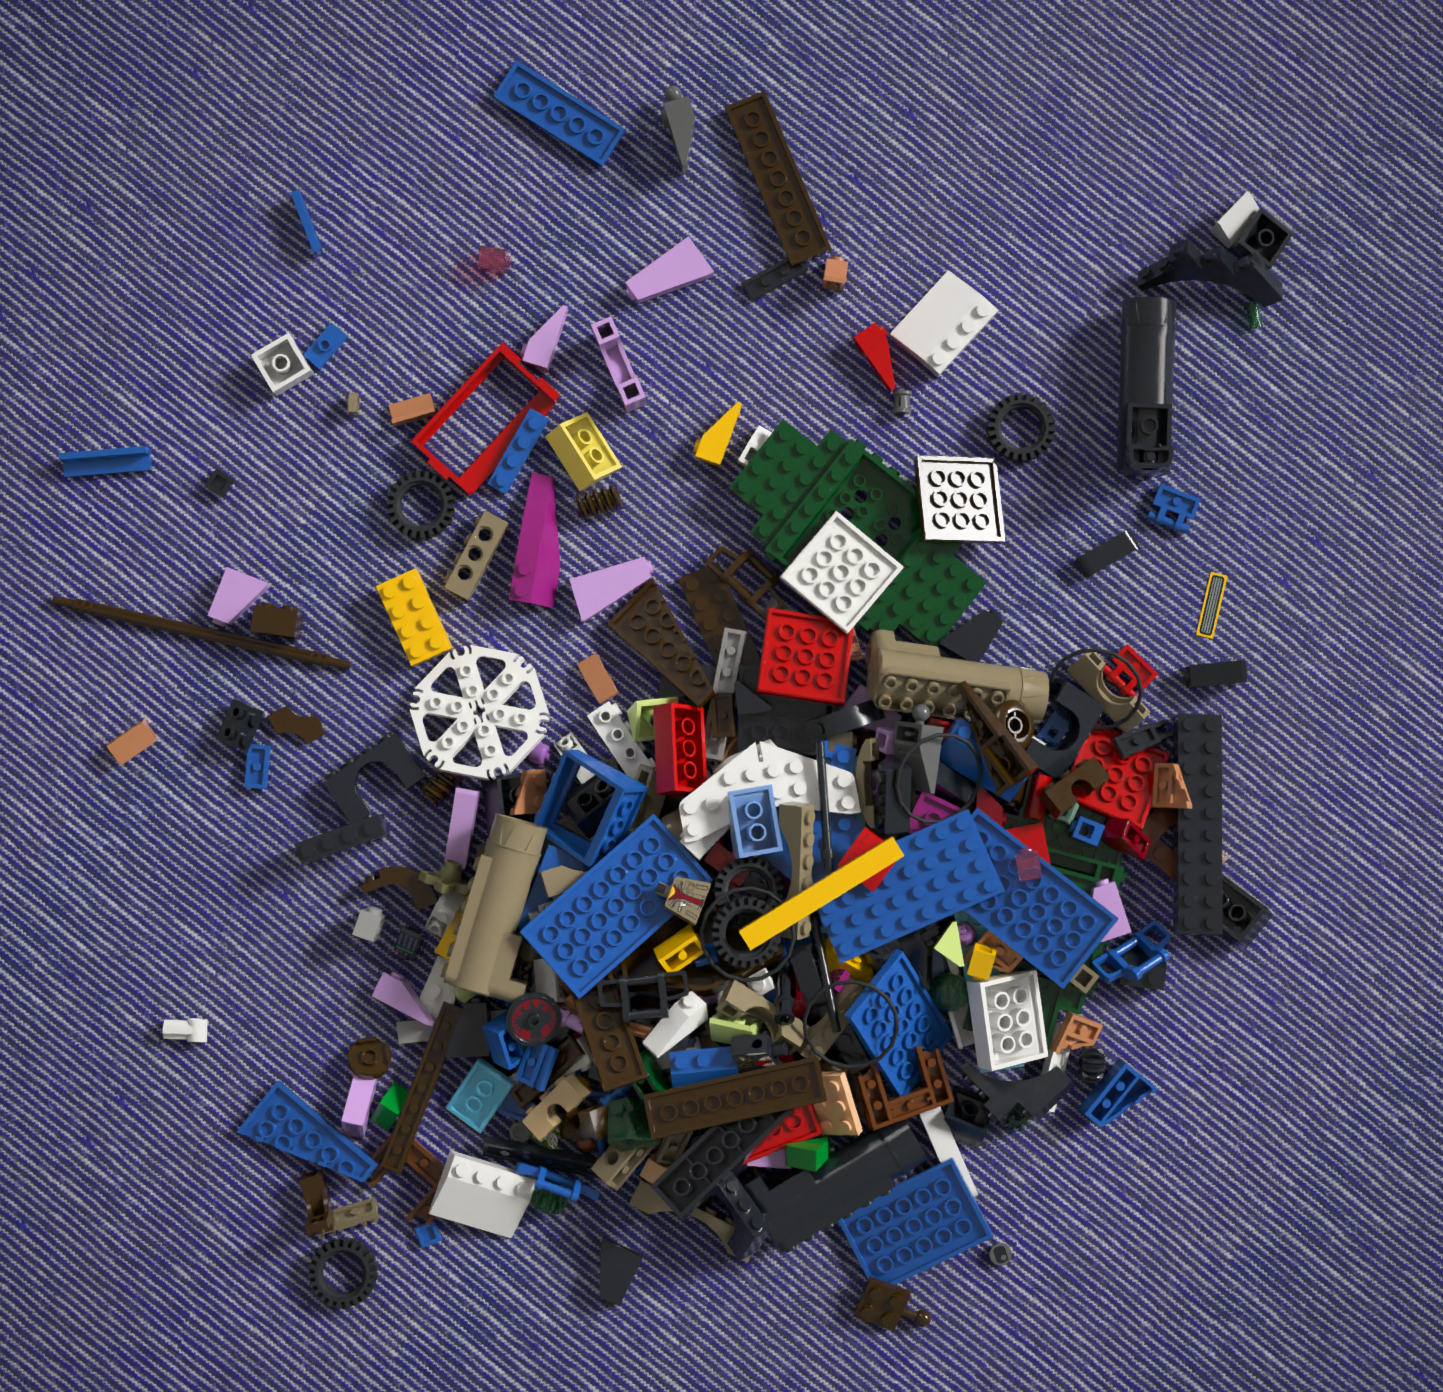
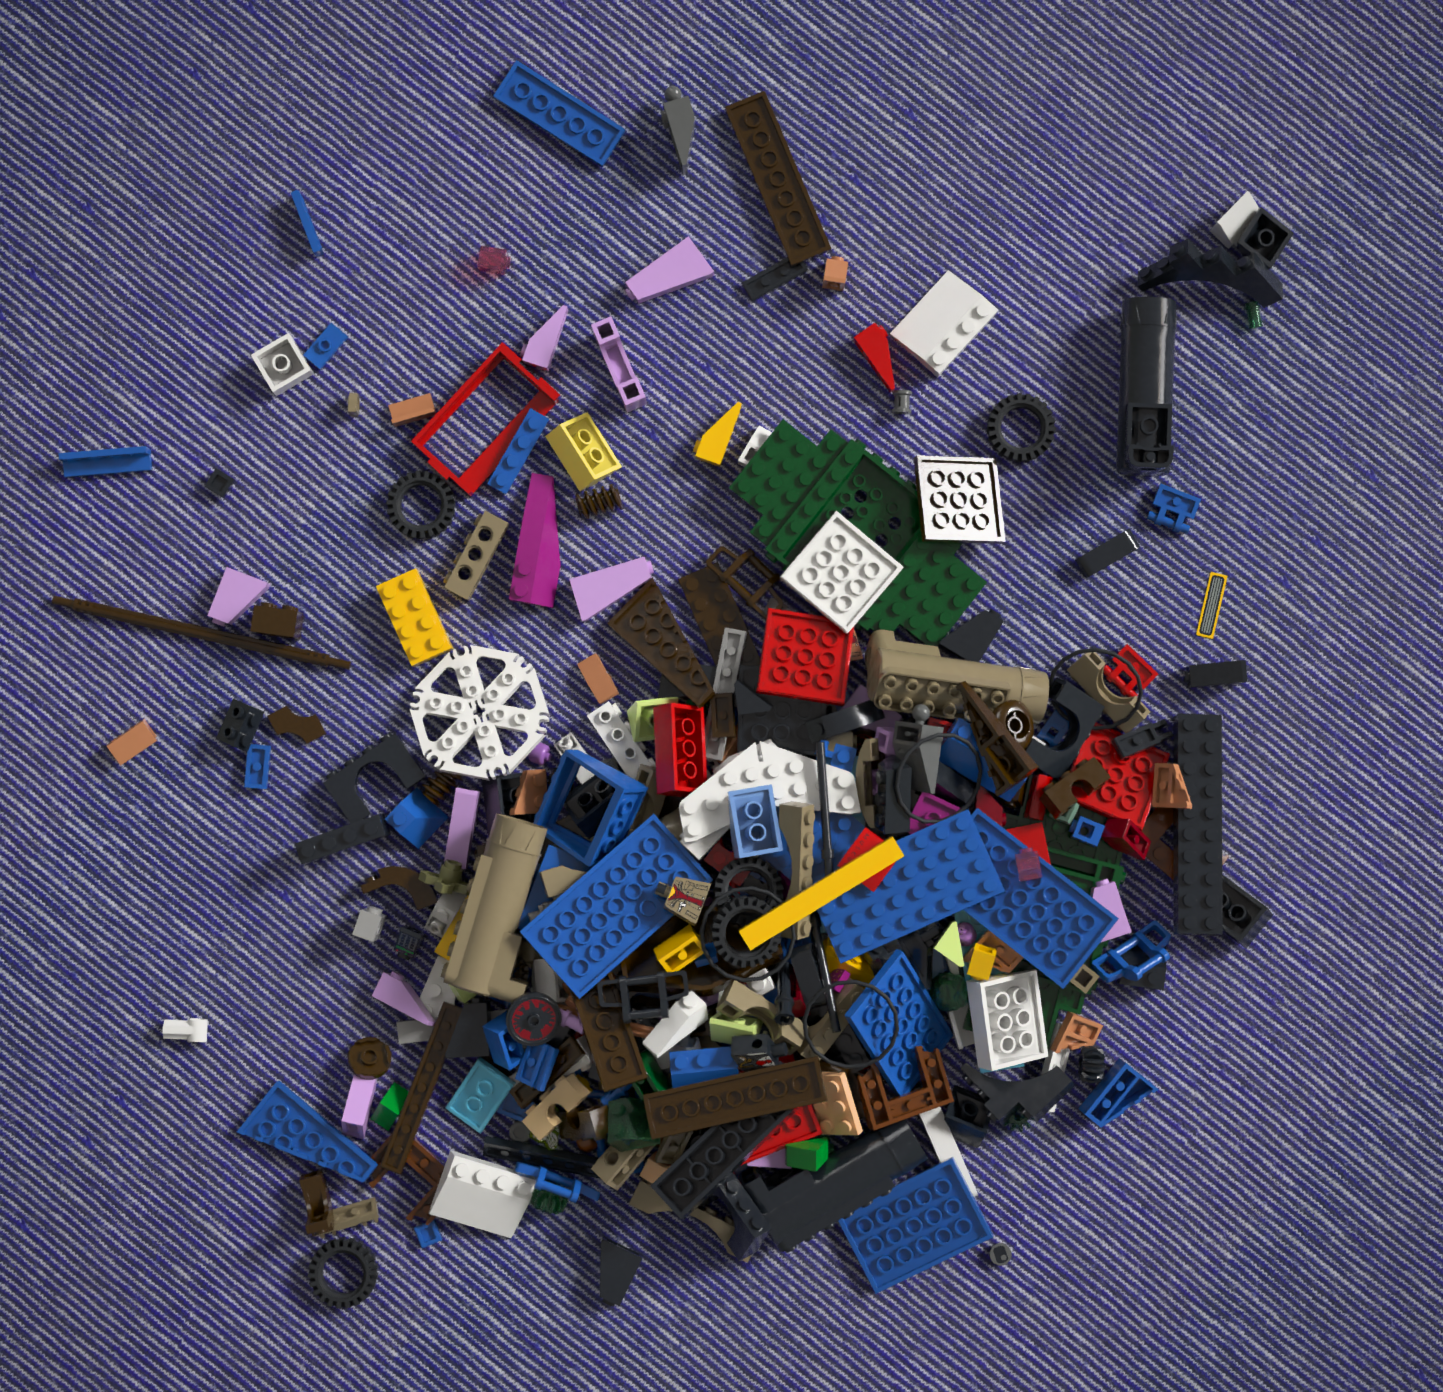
dark brown plate [853,1276,931,1331] -> none
none -> blue slope [385,787,449,849]

